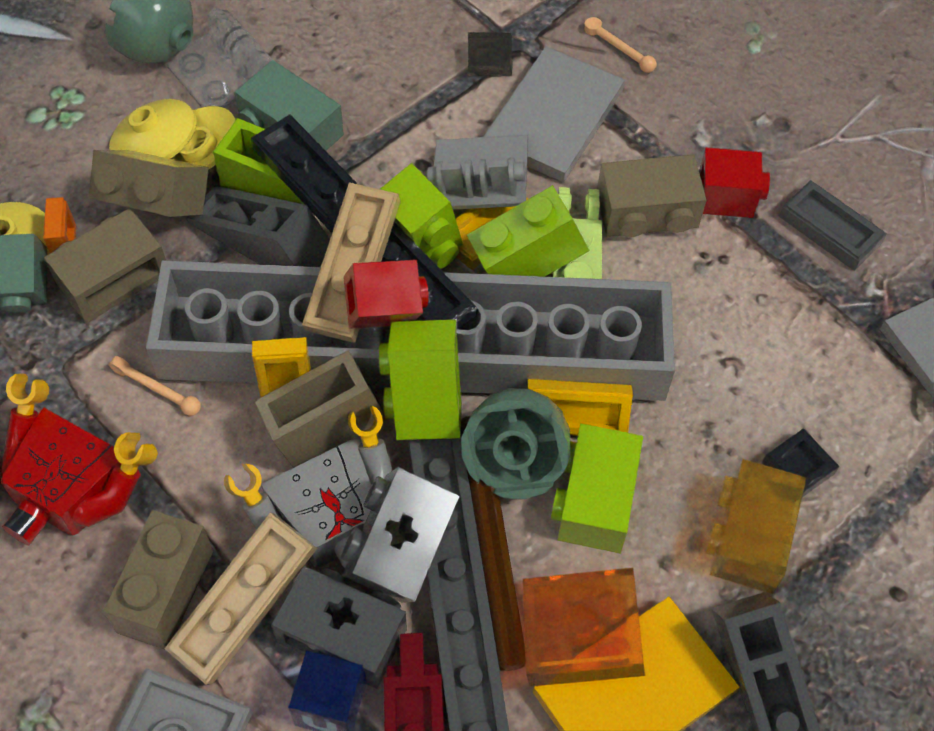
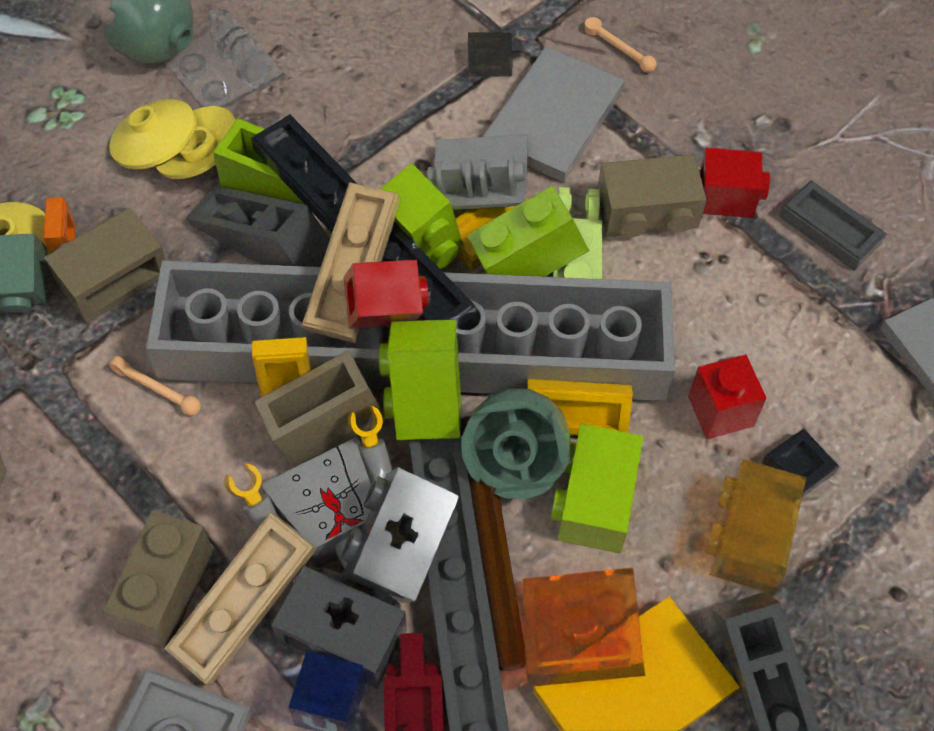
red torso [1,374,158,546] -> none
dark tan brick [88,150,209,217] -> none
sand green brick [234,60,344,151] -> none
none -> red brick [688,354,767,440]

